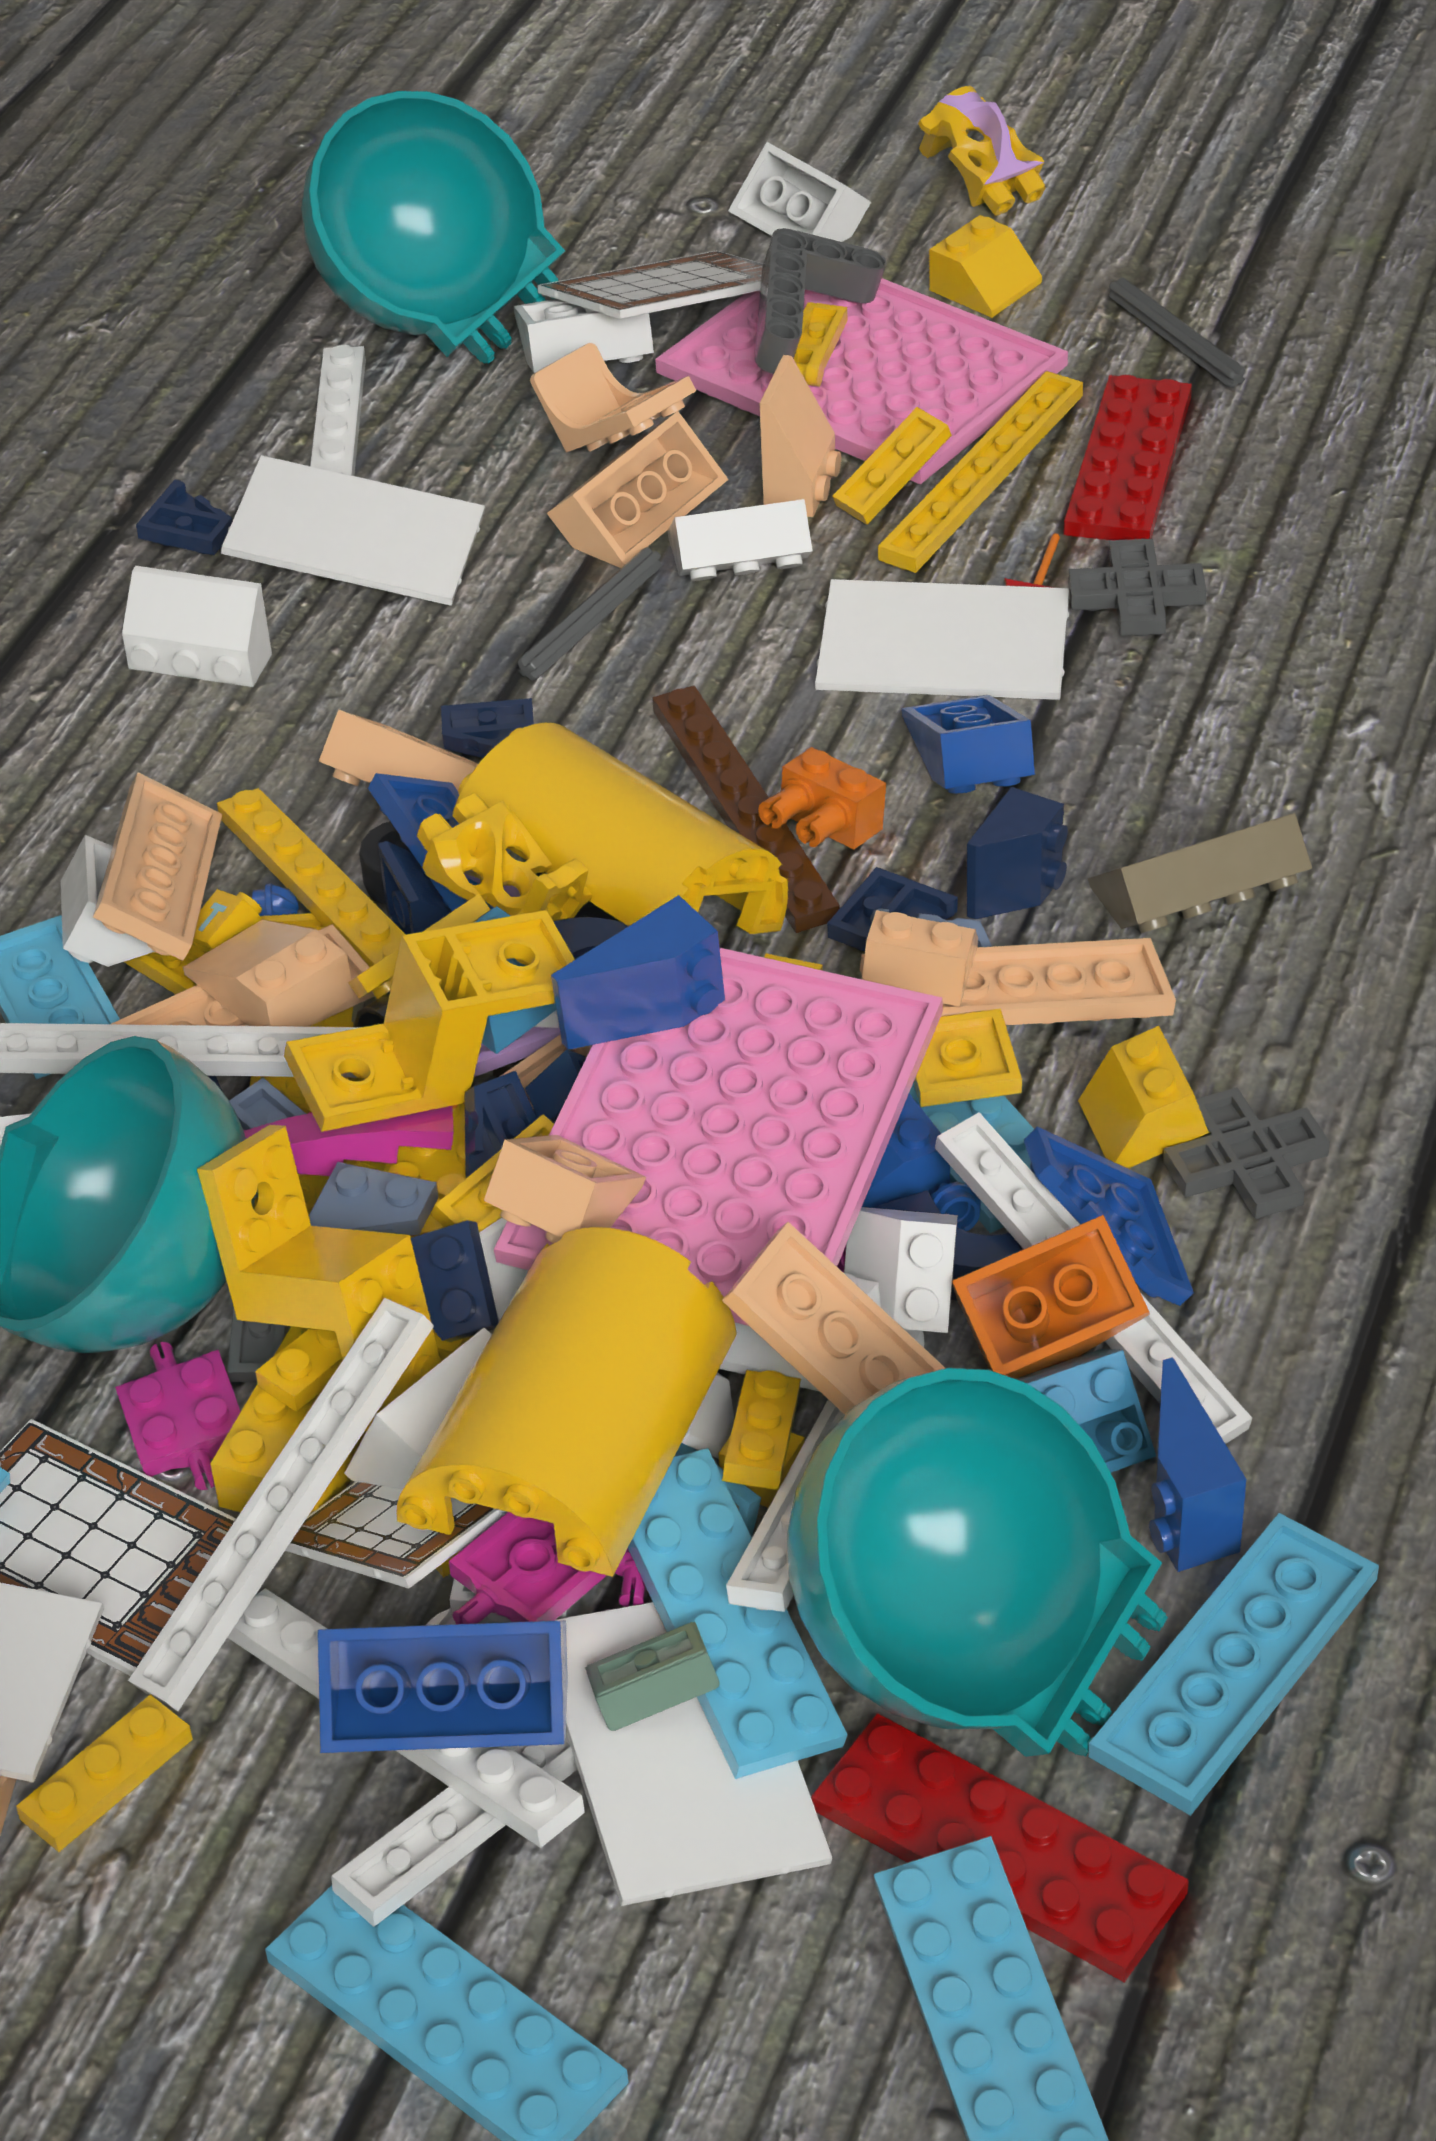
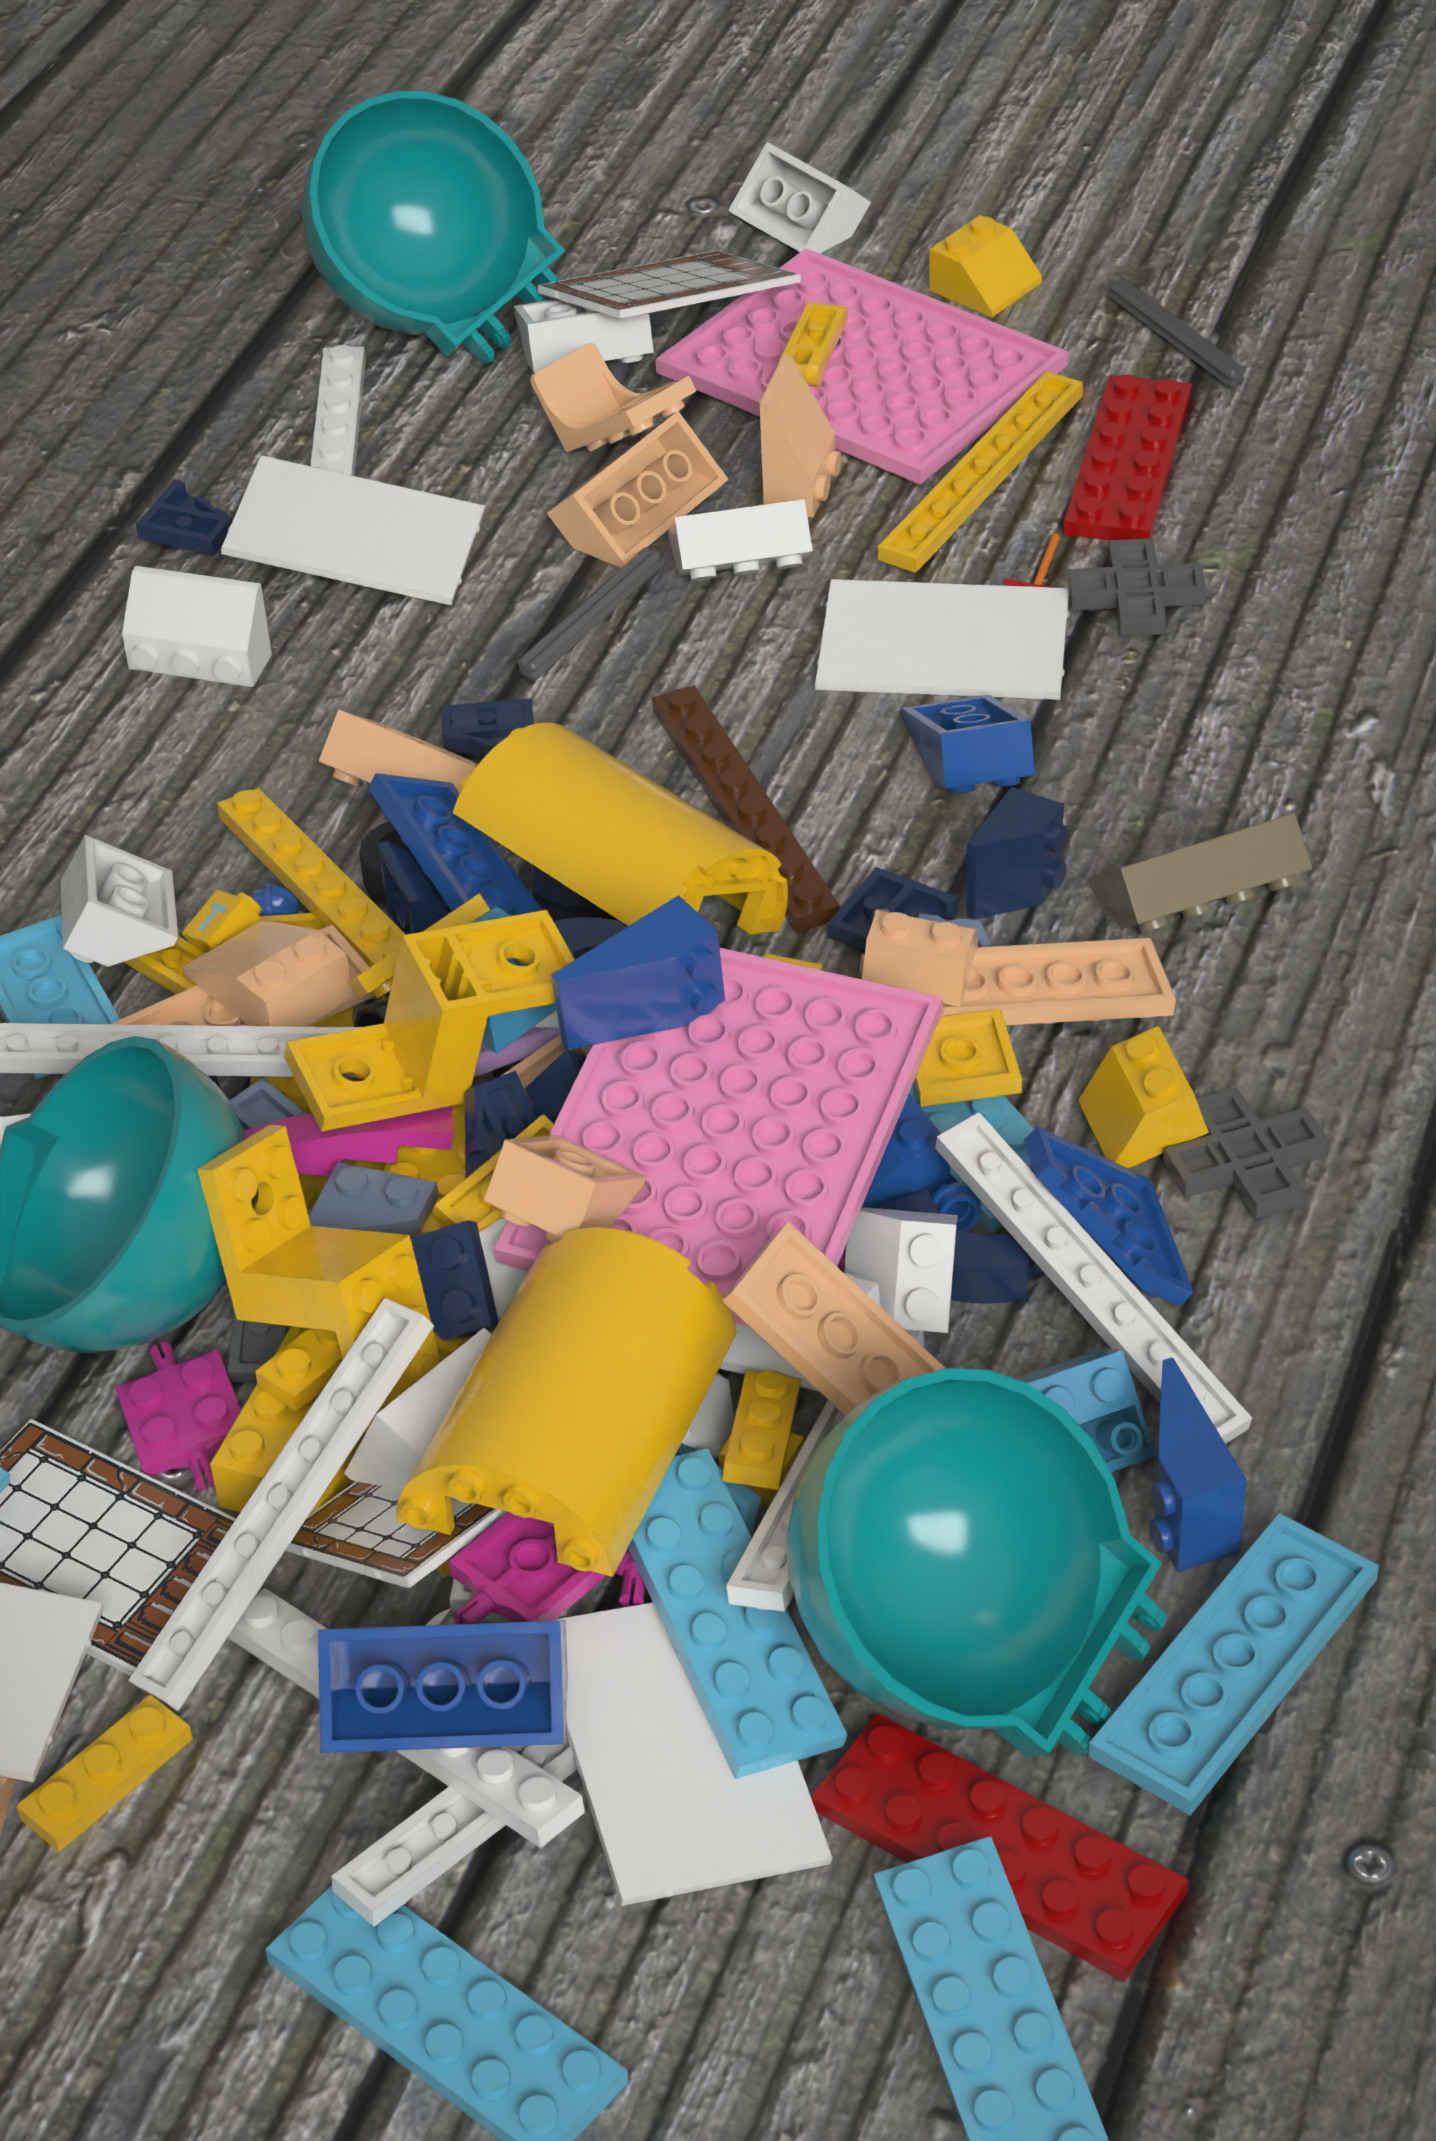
light nougat plate [93,772,222,961] -> none
yellow hips [417,793,592,921] -> none
sand green slope [585,1622,720,1731] -> none
dark grey beam [755,228,887,374] -> none
orange brick [758,747,886,850] -> none
yellow plate [832,407,952,525] -> none
yellow hips [918,86,1046,216] -> none
orange slope [952,1215,1150,1379] -> none

